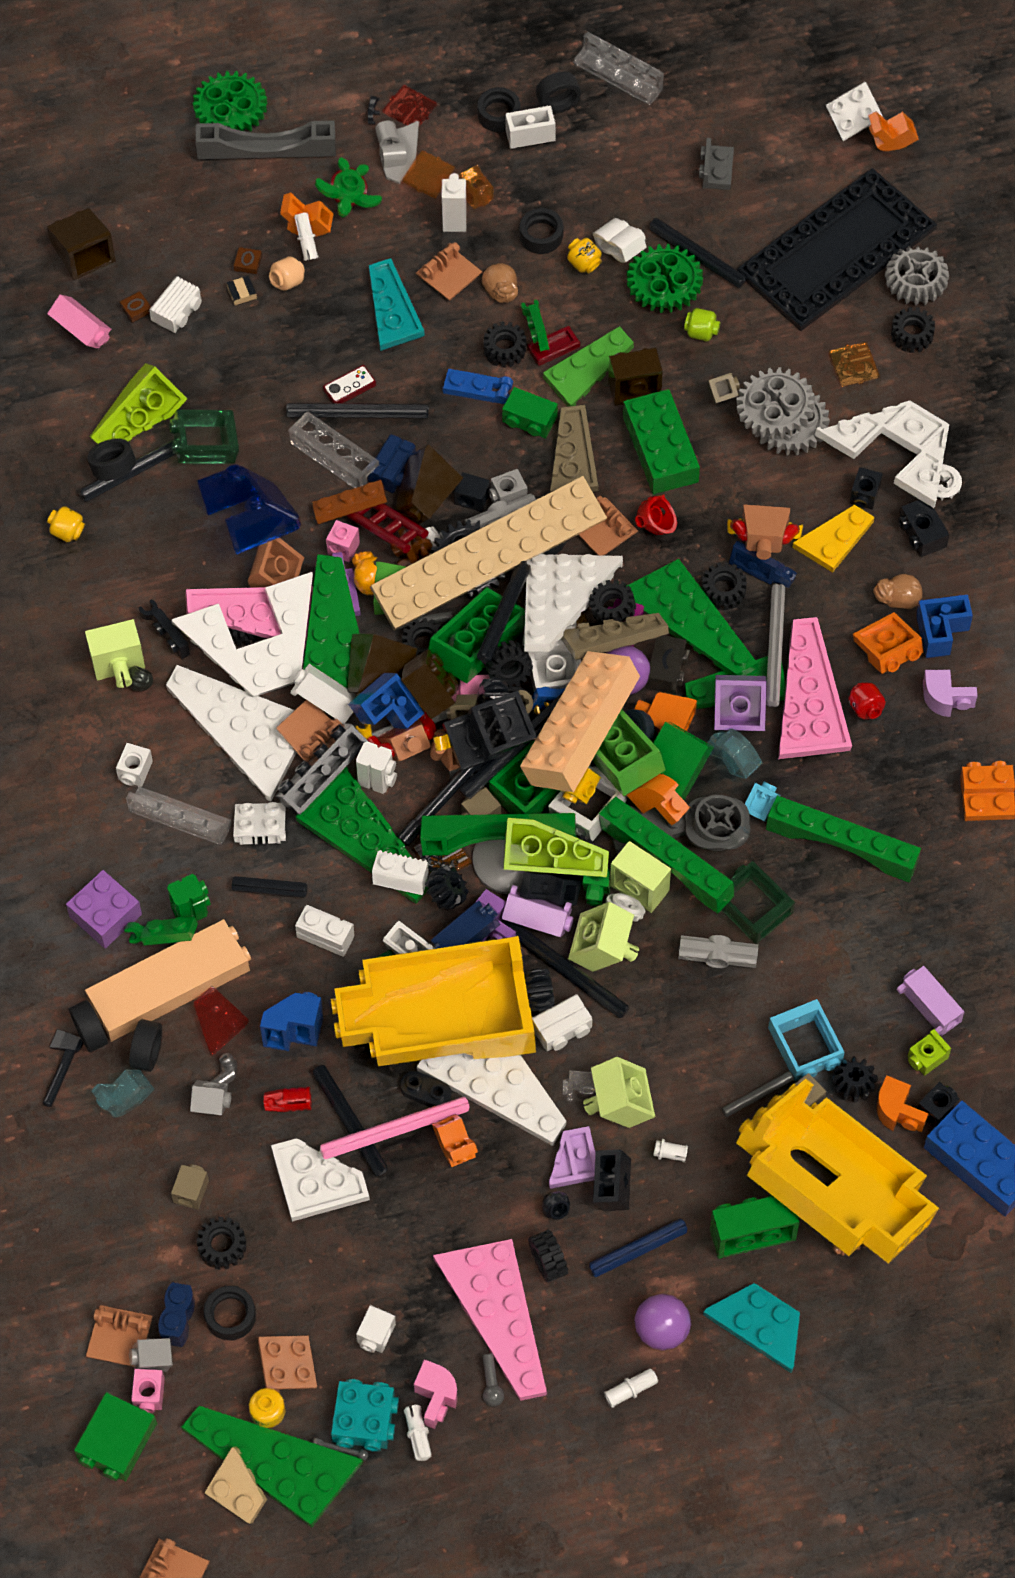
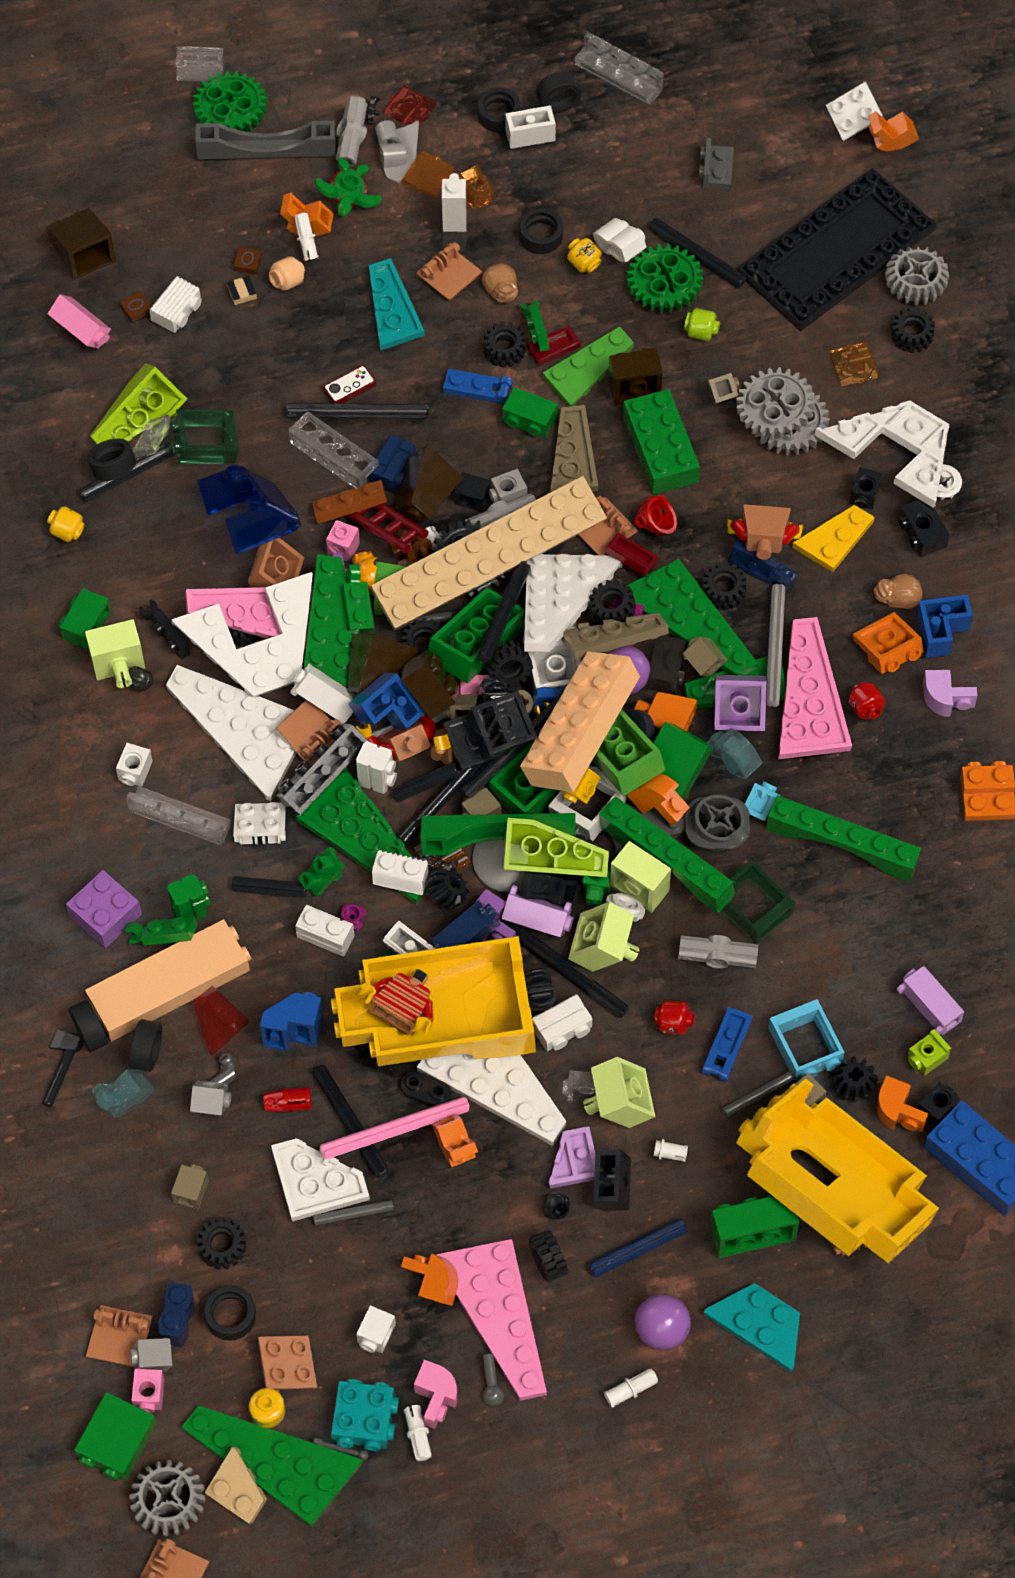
none -> green brick [59,588,111,650]
none -> light grey gear [130,1460,206,1537]
none -> clear plate [132,415,173,457]
none -> clear hinge [176,46,224,82]
none -> green hips [298,847,345,896]
none -> dark grey bar [313,1200,394,1226]
none -> light grey piece [336,96,367,167]
none -> magenta plate [340,904,366,931]
none -> green plate [341,564,374,633]
none -> torso [356,969,434,1037]
none -> black axle [393,762,461,802]
none -> orange brick [401,1254,458,1306]
none -> dark red tile [605,533,660,577]
none -> red head [655,1000,695,1035]
none -> dark tan brick [683,637,728,677]
none -> blue plate [702,1007,753,1082]

